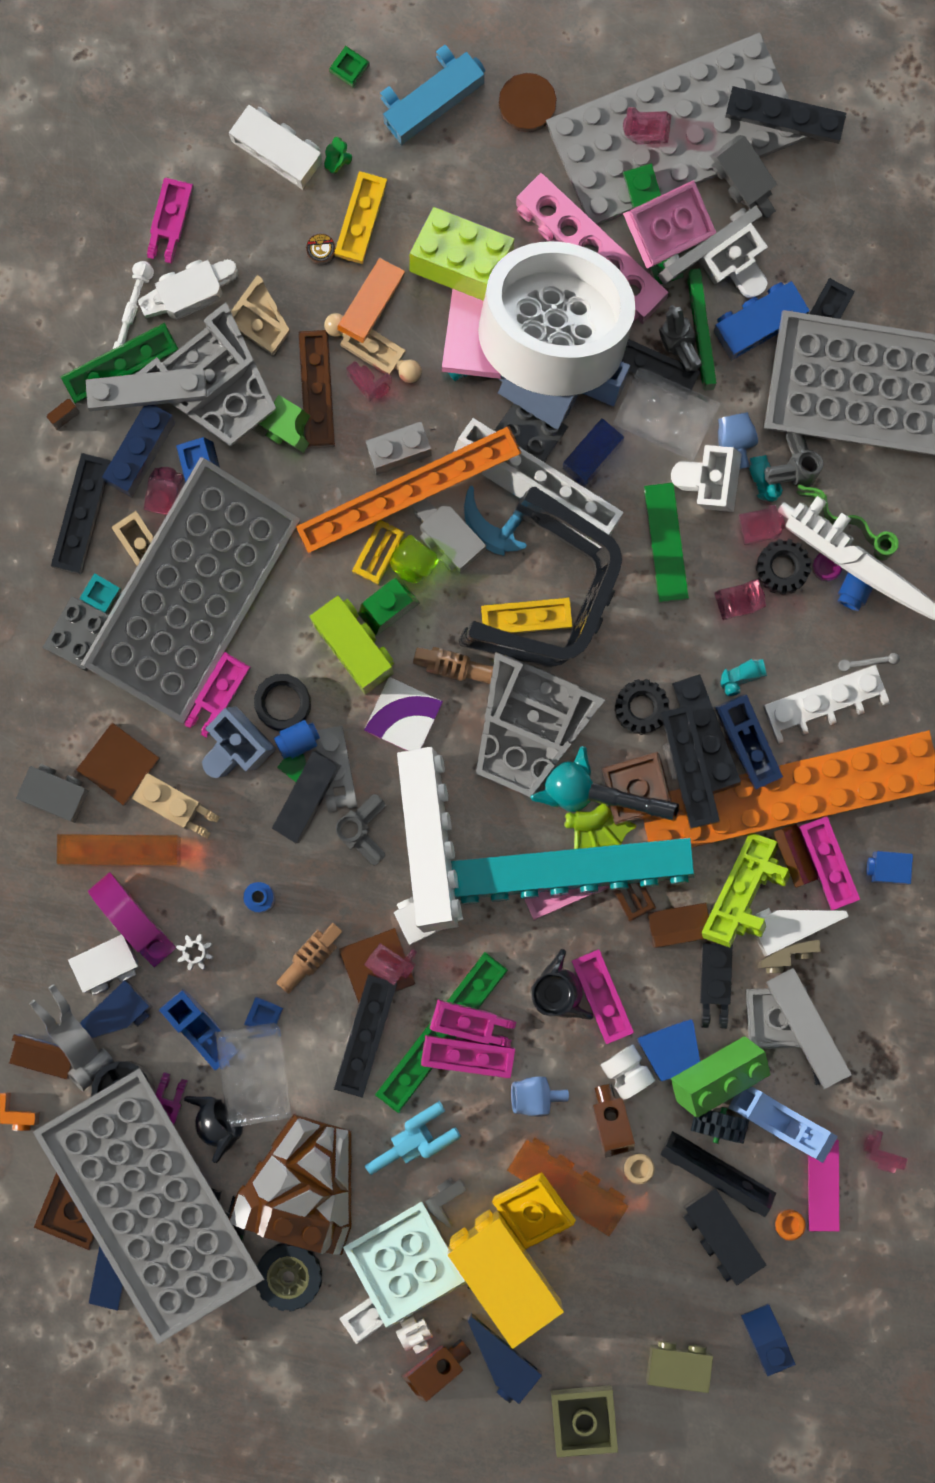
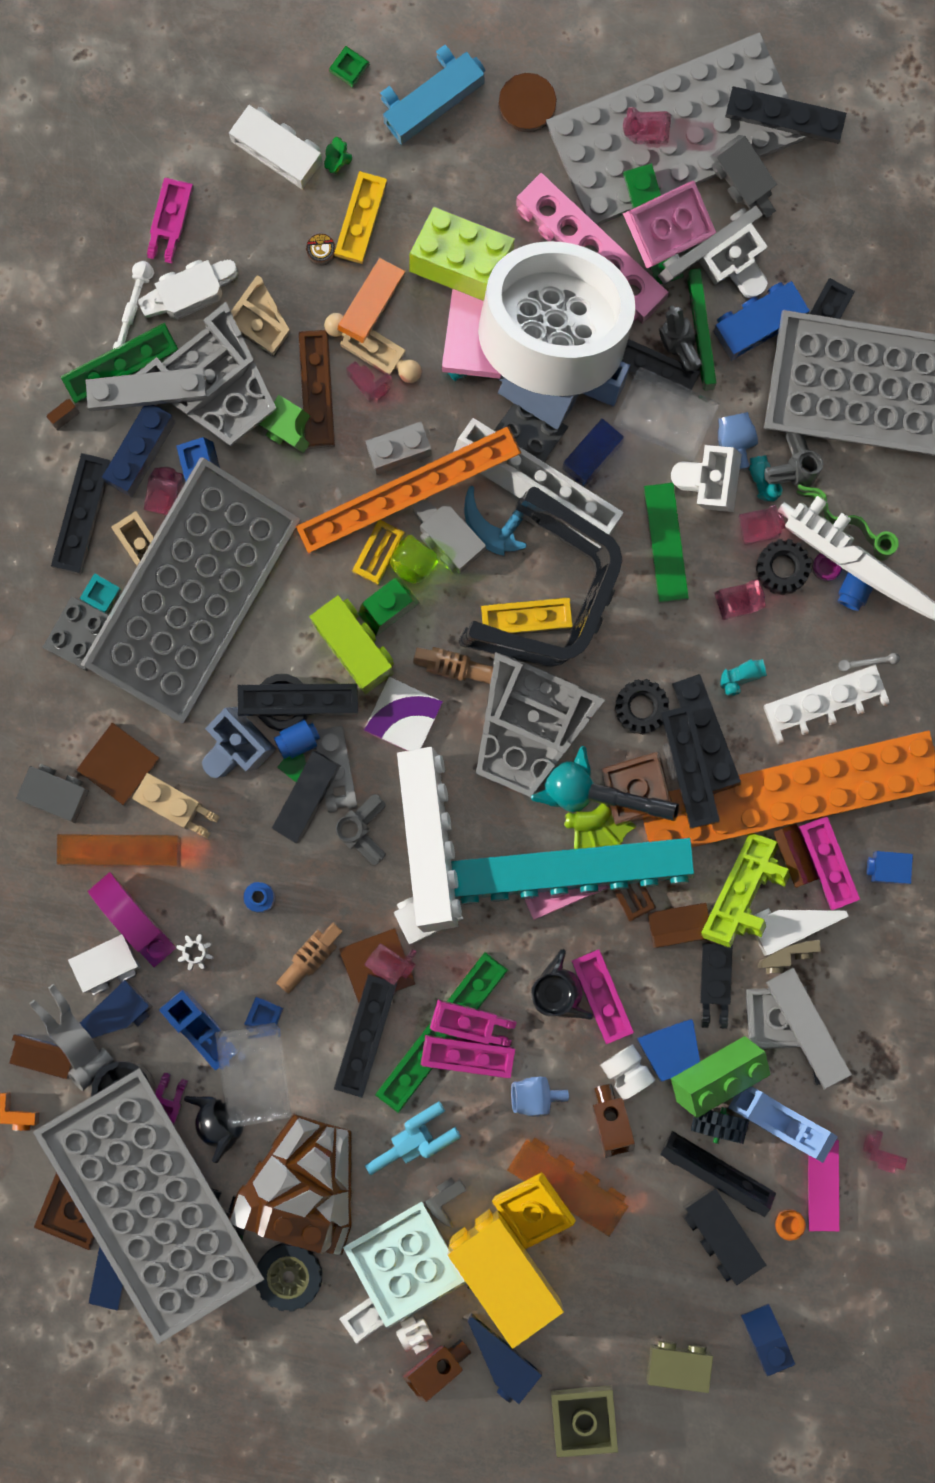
dark pink hinge [185,652,251,738] -> none
tan tile [624,1153,655,1184] -> none
dark blue slope [714,695,783,789] -> none
none -> black plate [237,683,358,716]

